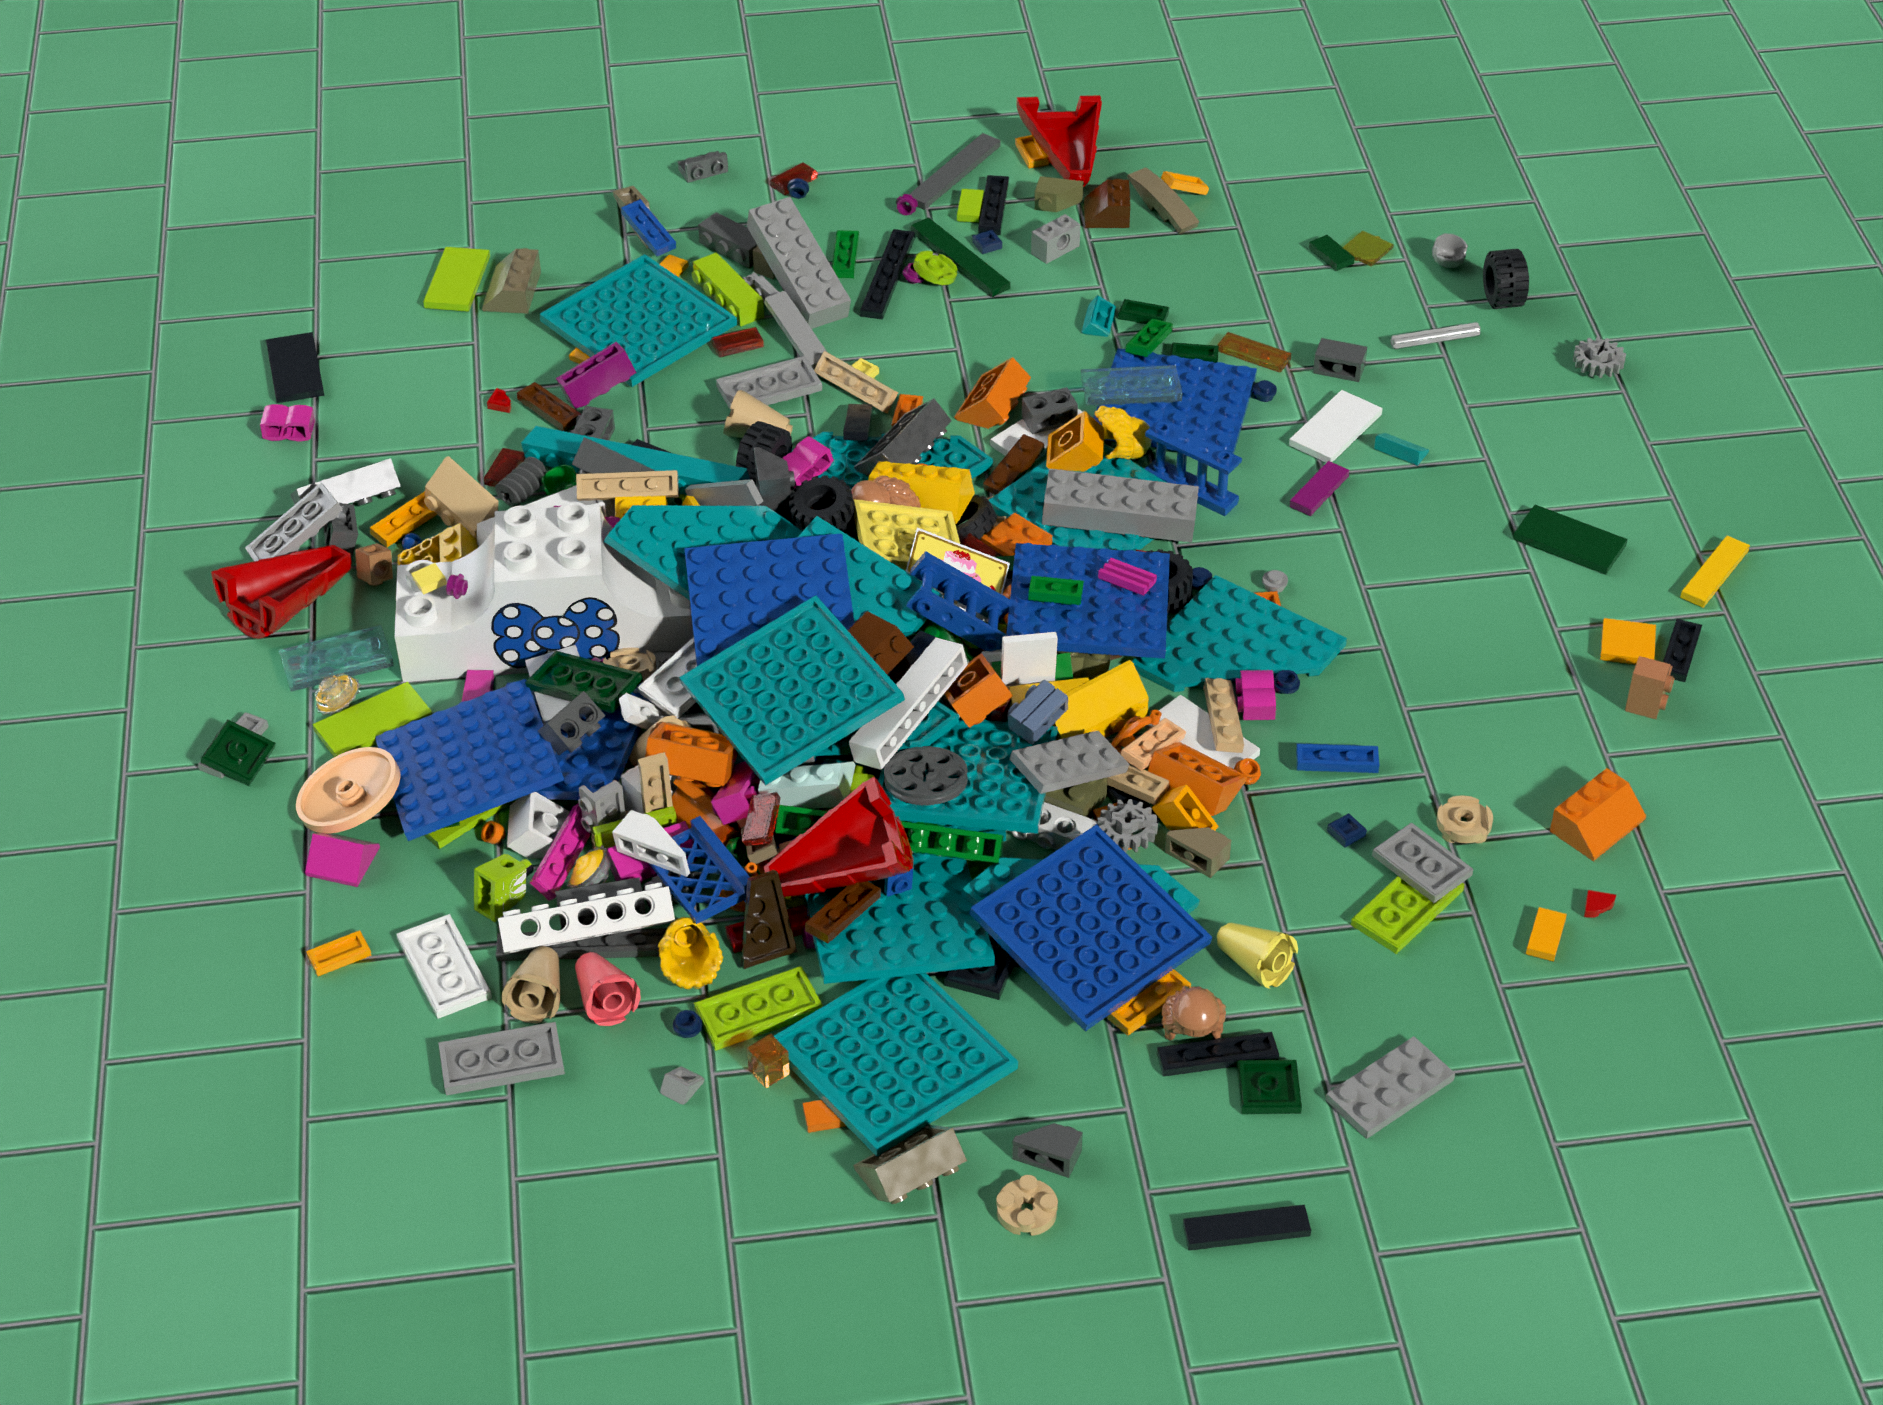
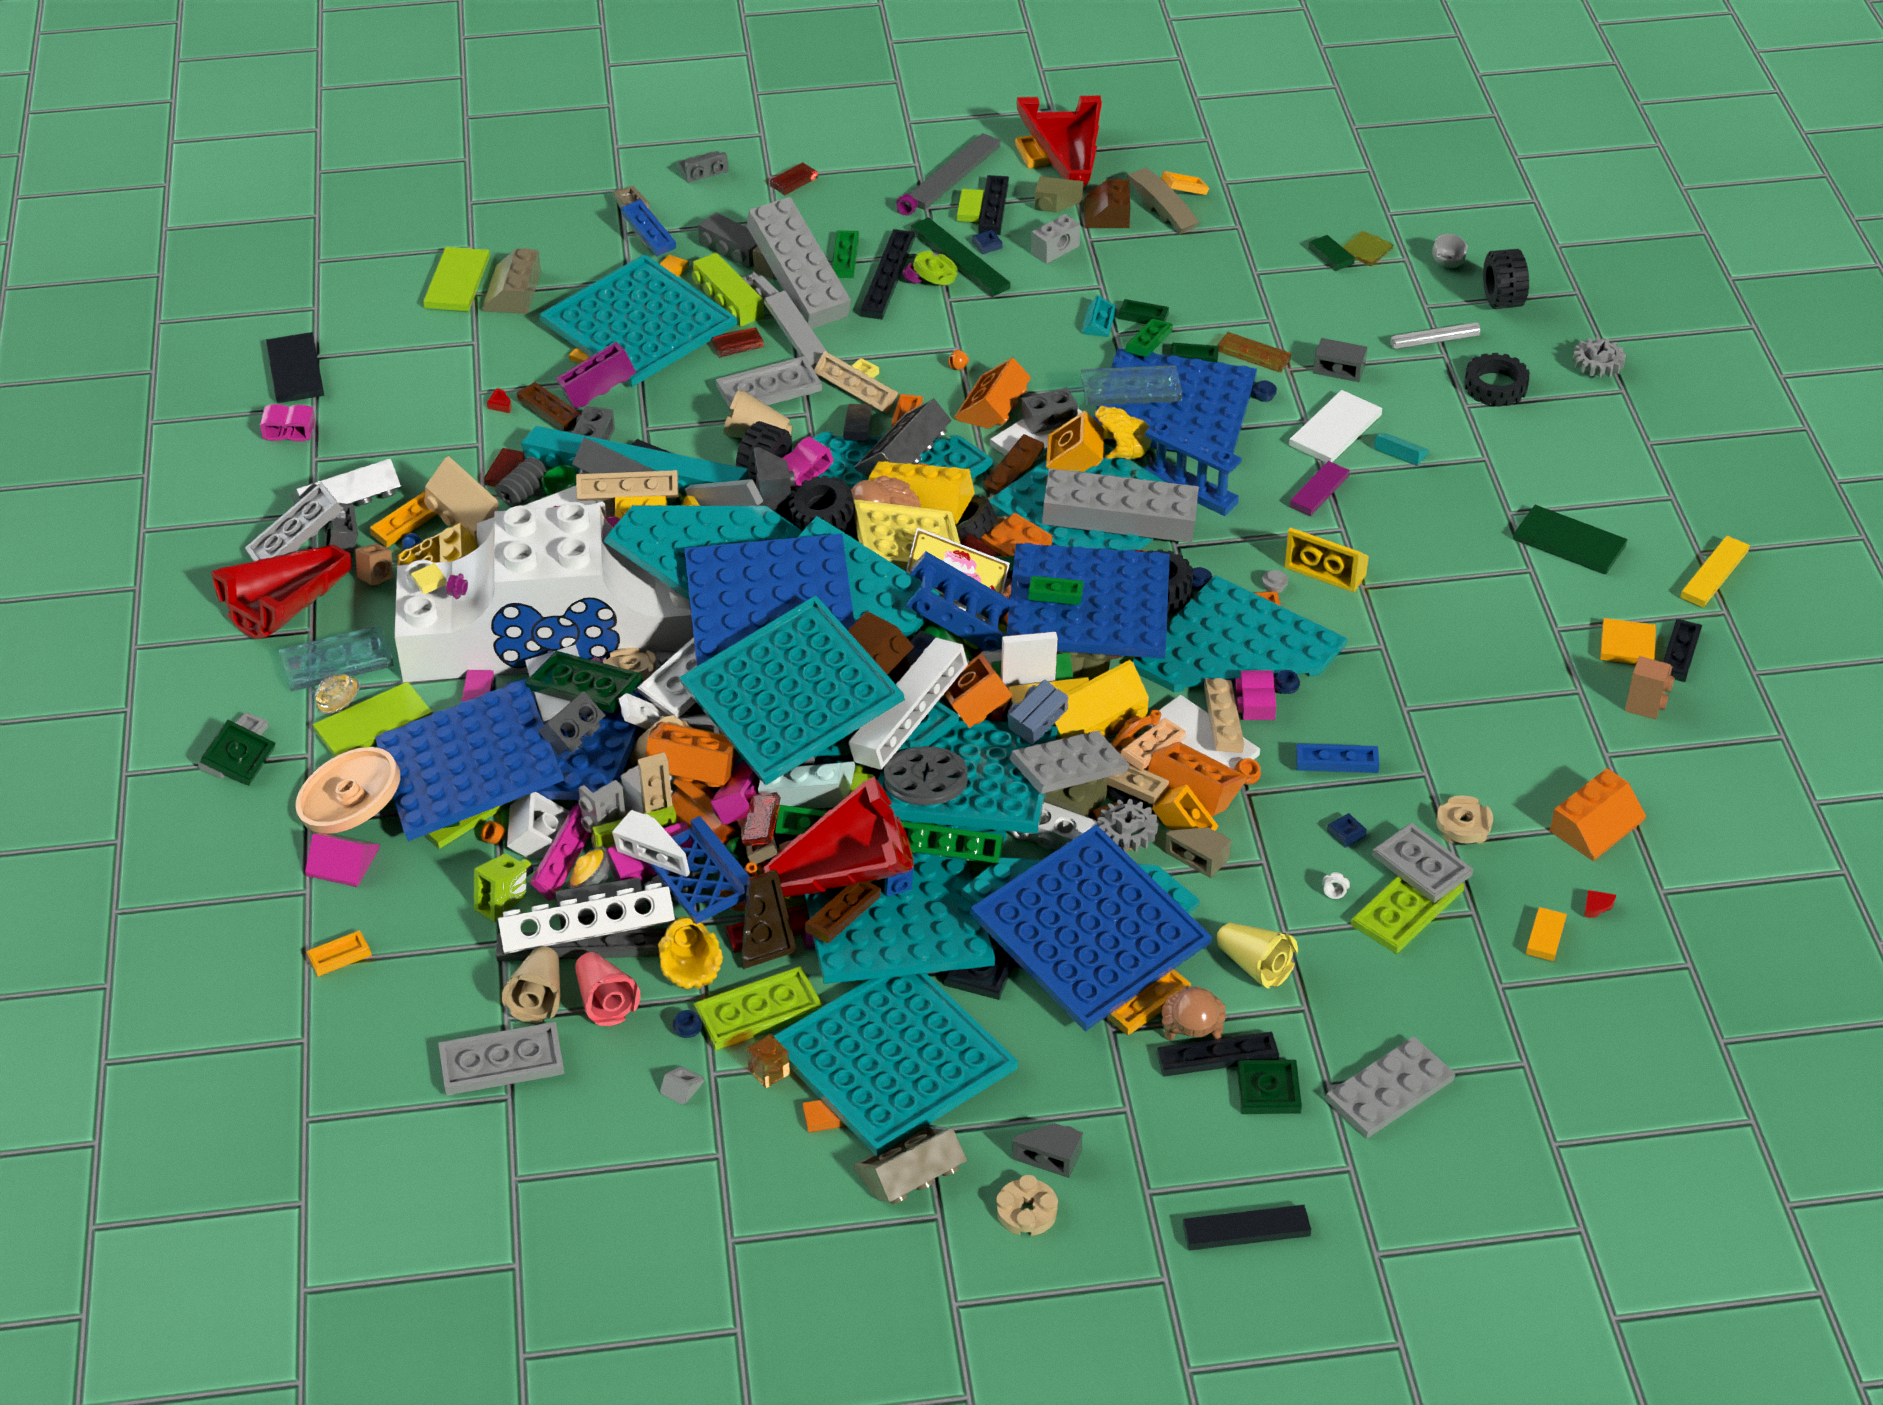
white tile [396,914,492,1019] -> none
dark blue plate [787,178,810,199] -> none
dark pink tile [1098,558,1157,595] -> none
none -> orange hinge [948,350,969,370]
none -> yellow slope [1284,527,1369,593]
none -> white plate [1322,872,1350,899]
none -> black tyre [1464,353,1530,407]

